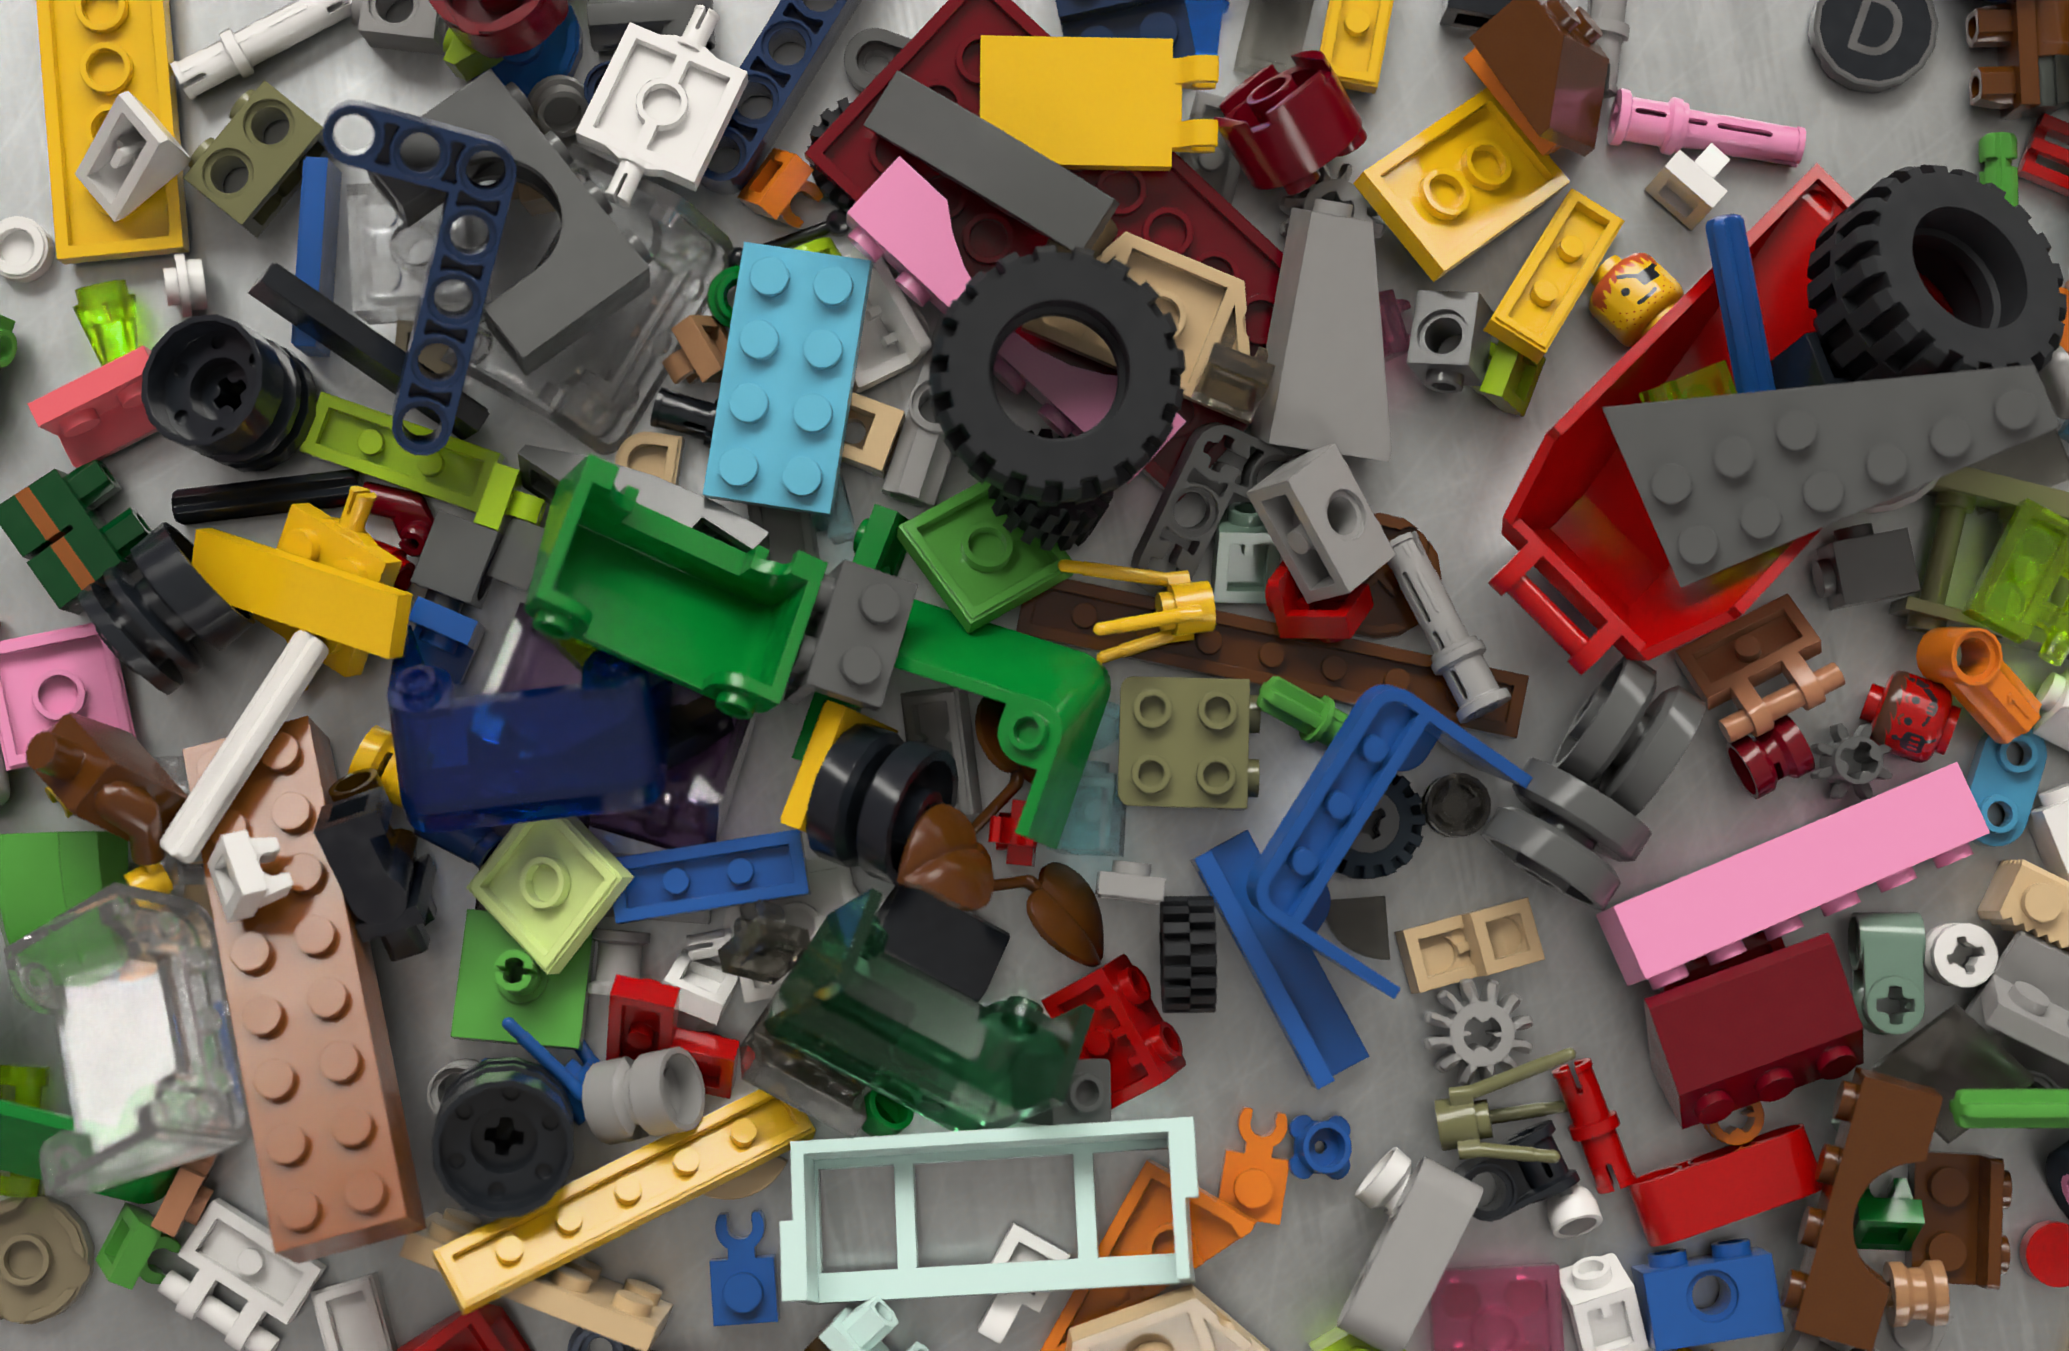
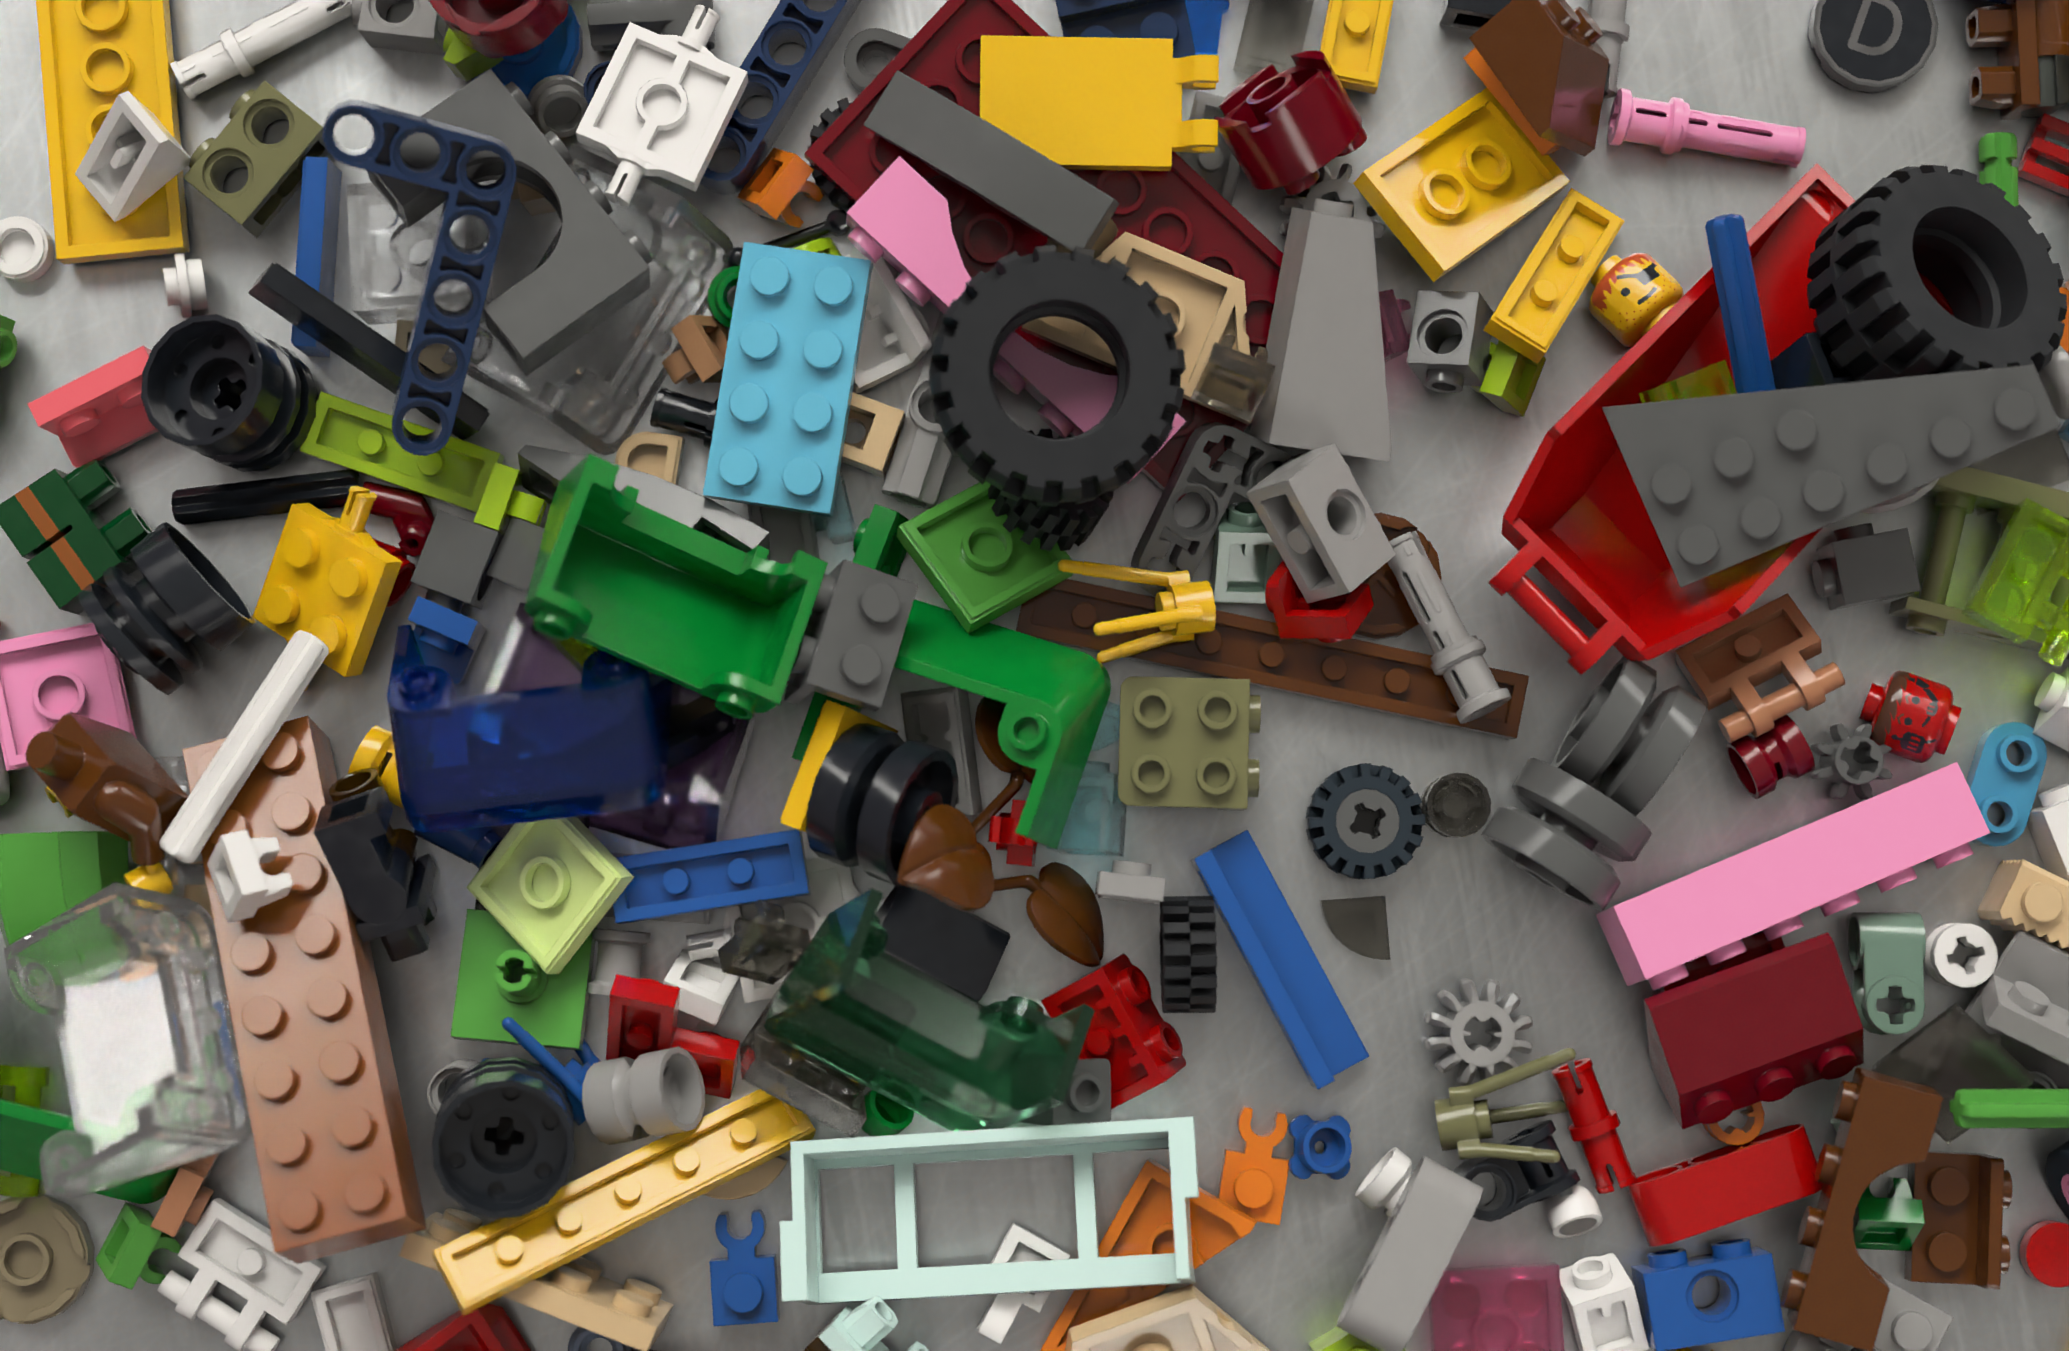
clear neon green cone [72,279,138,366] -> none
yellow tile [191,528,413,659] -> none
blue windscreen [1246,684,1533,999] -> none
bright green axle [1256,676,1348,747] -> none
tan slope [1394,897,1545,994] -> none
white tile [1644,143,1730,231] -> none
medium nougat wheel [1882,1260,1950,1327] -> none
orange piece [1916,627,2042,744] -> none

